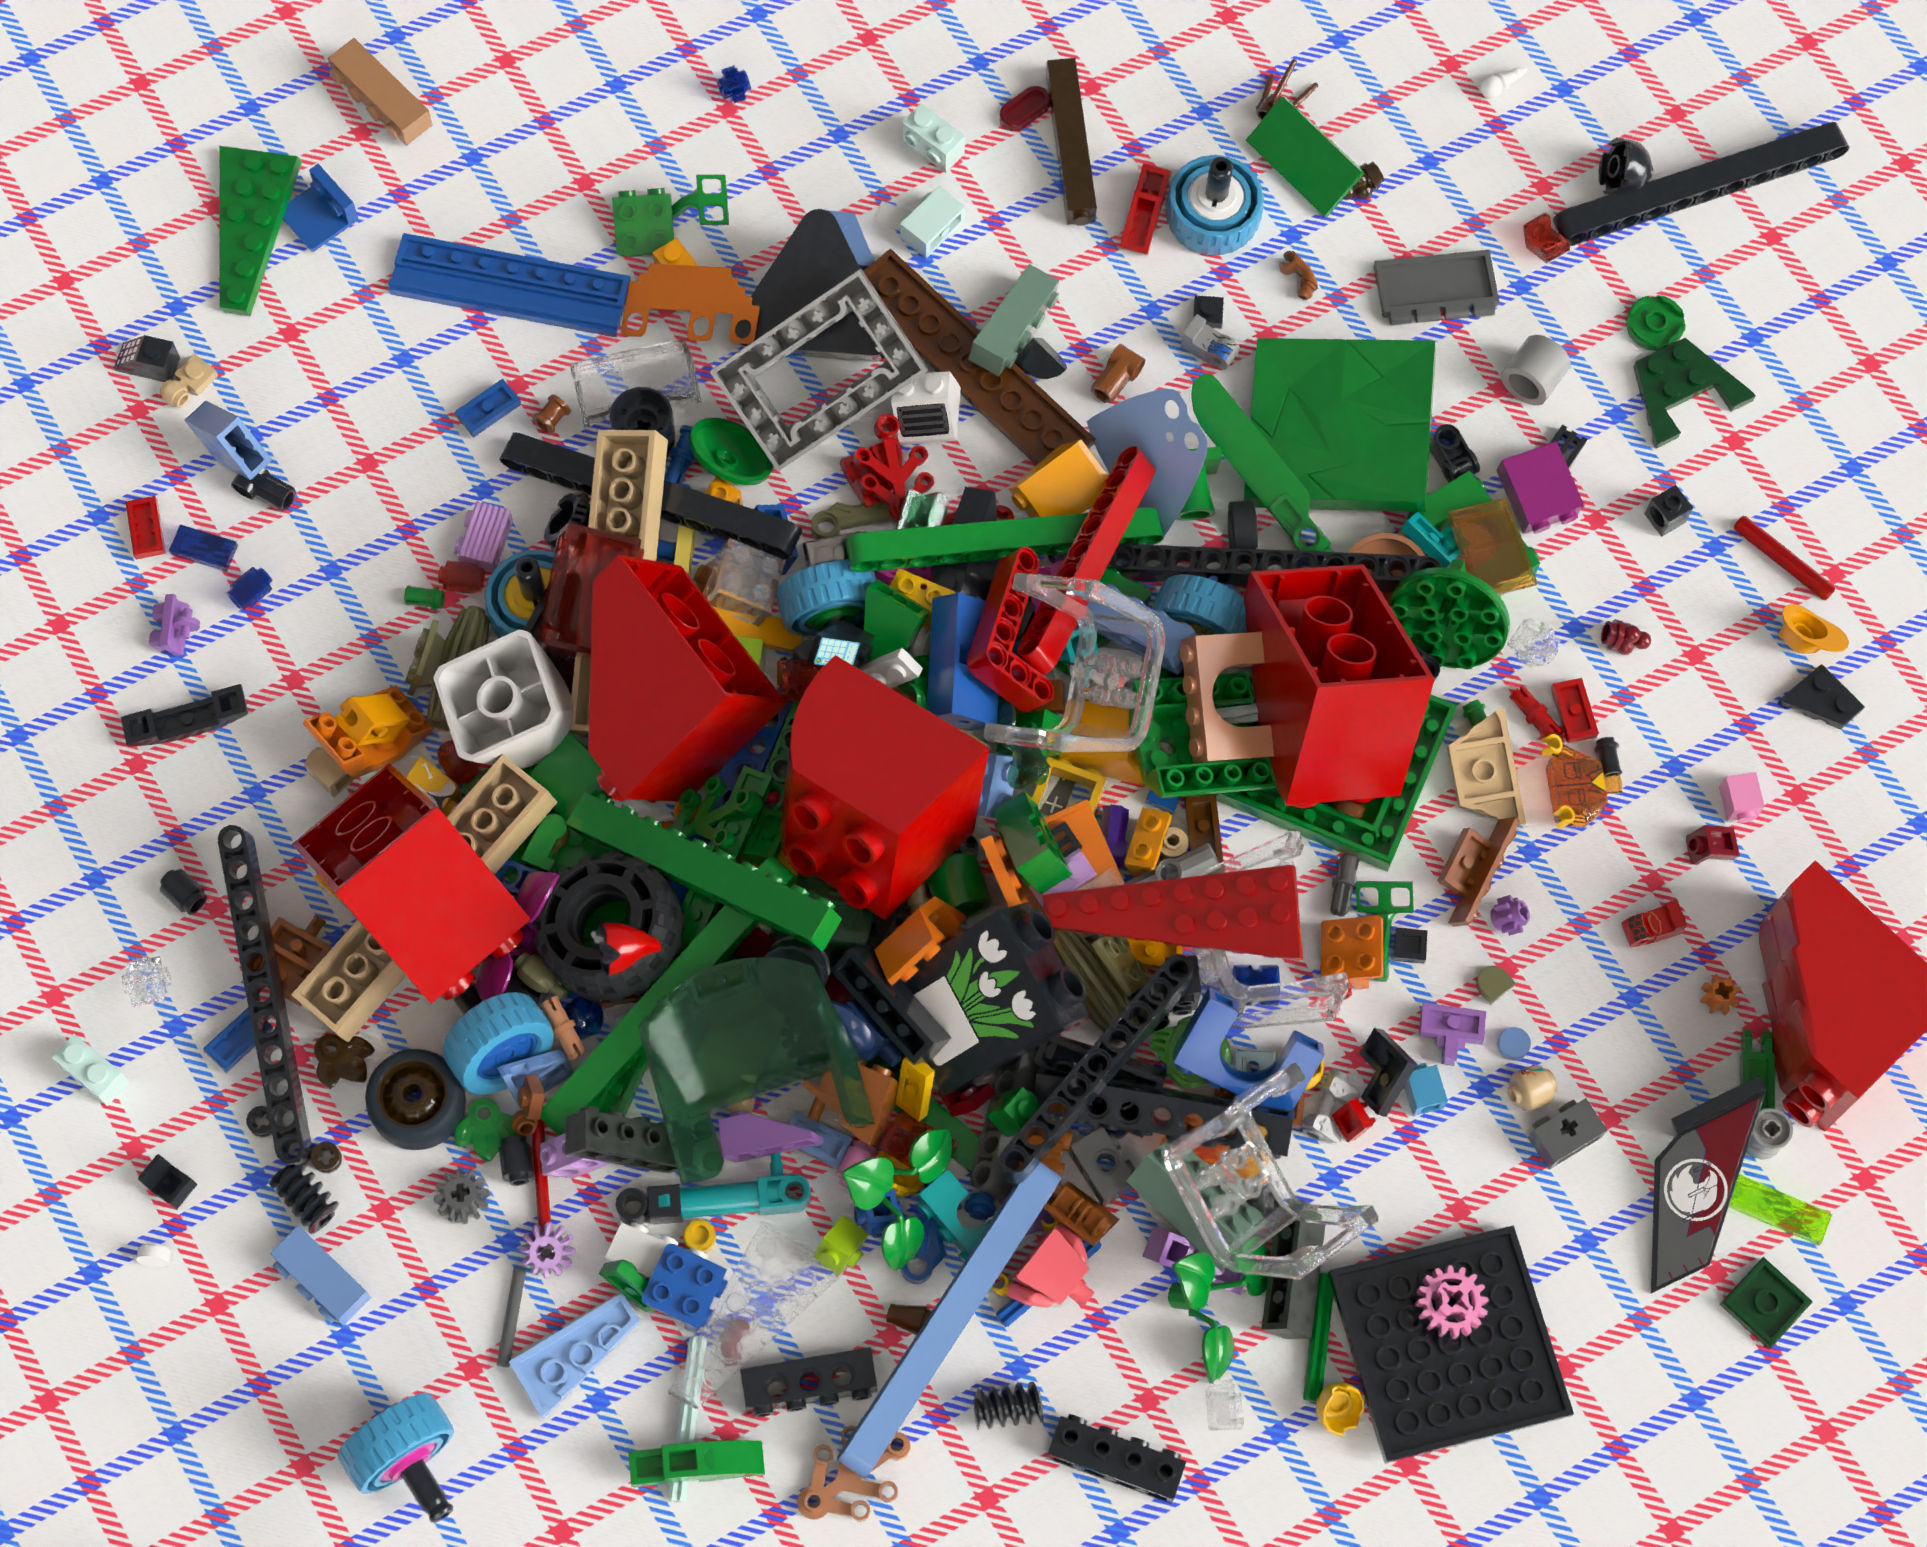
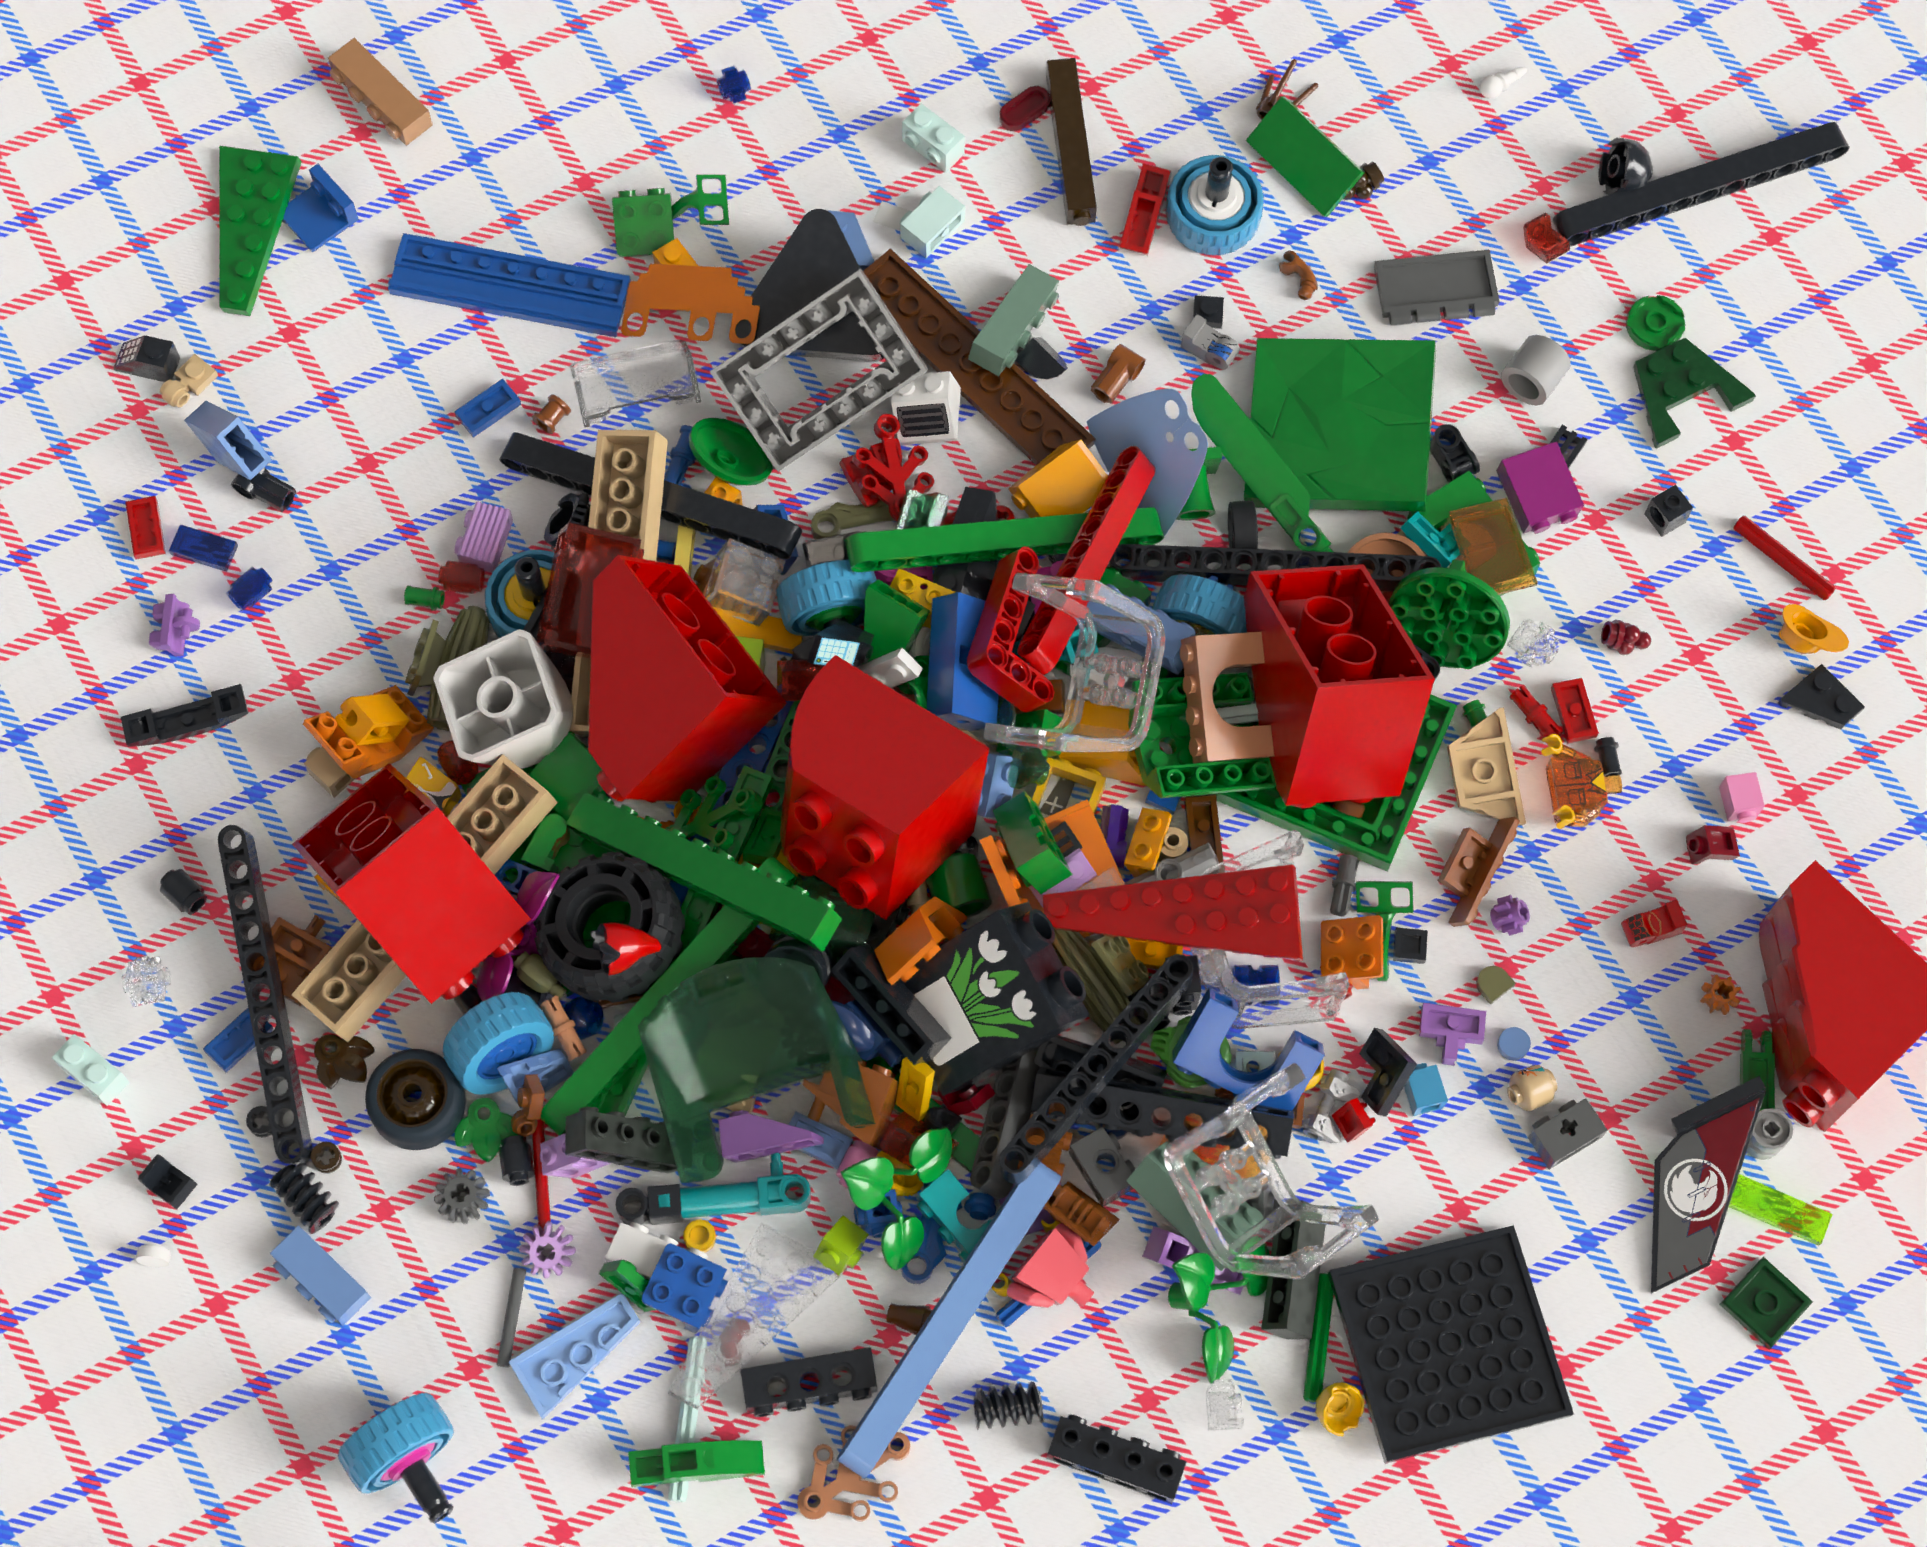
black wheel [610,387,676,458] -> none
green brick [985,1087,1040,1138] -> none
bright pink gear [1415,1265,1489,1339] -> none
none -> black tile [923,1107,962,1135]

